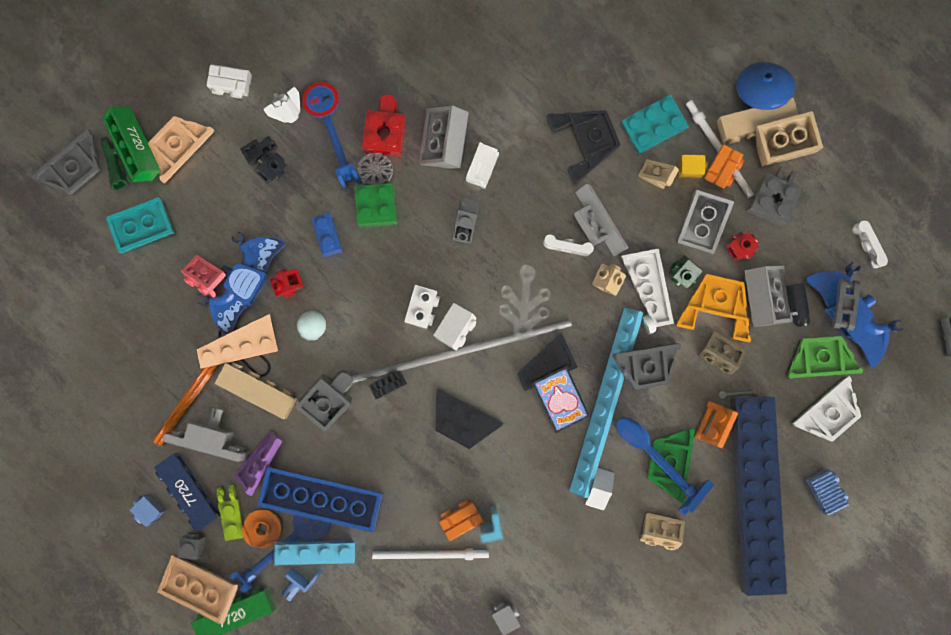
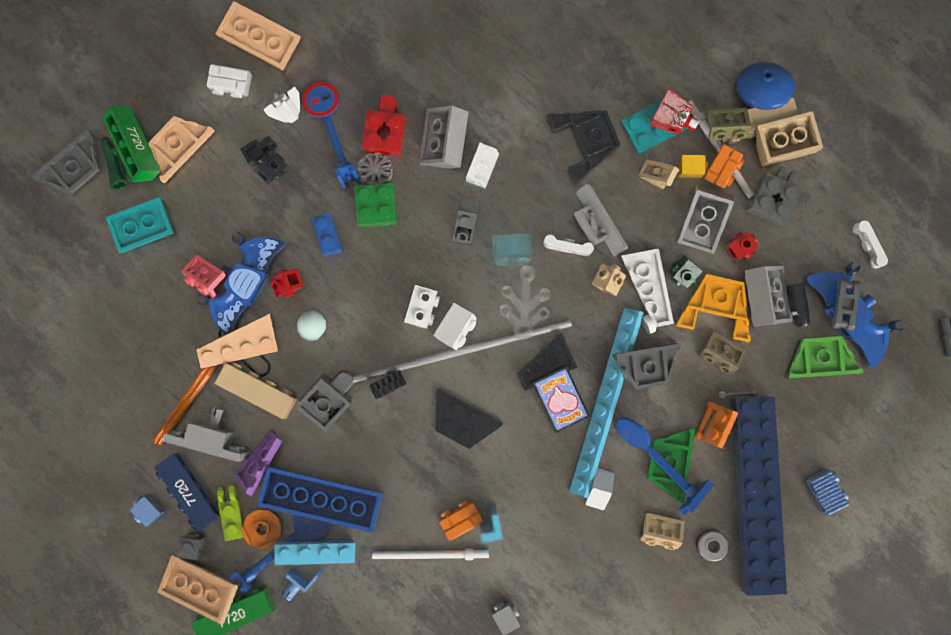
white wing [791,376,861,442] -> none
none -> light nougat plate [215,1,301,71]
none -> clear light blue brick [491,233,533,266]
none -> torso [649,89,699,134]
none -> light grey piece [698,530,729,562]
none -> olive bracket [708,108,751,140]

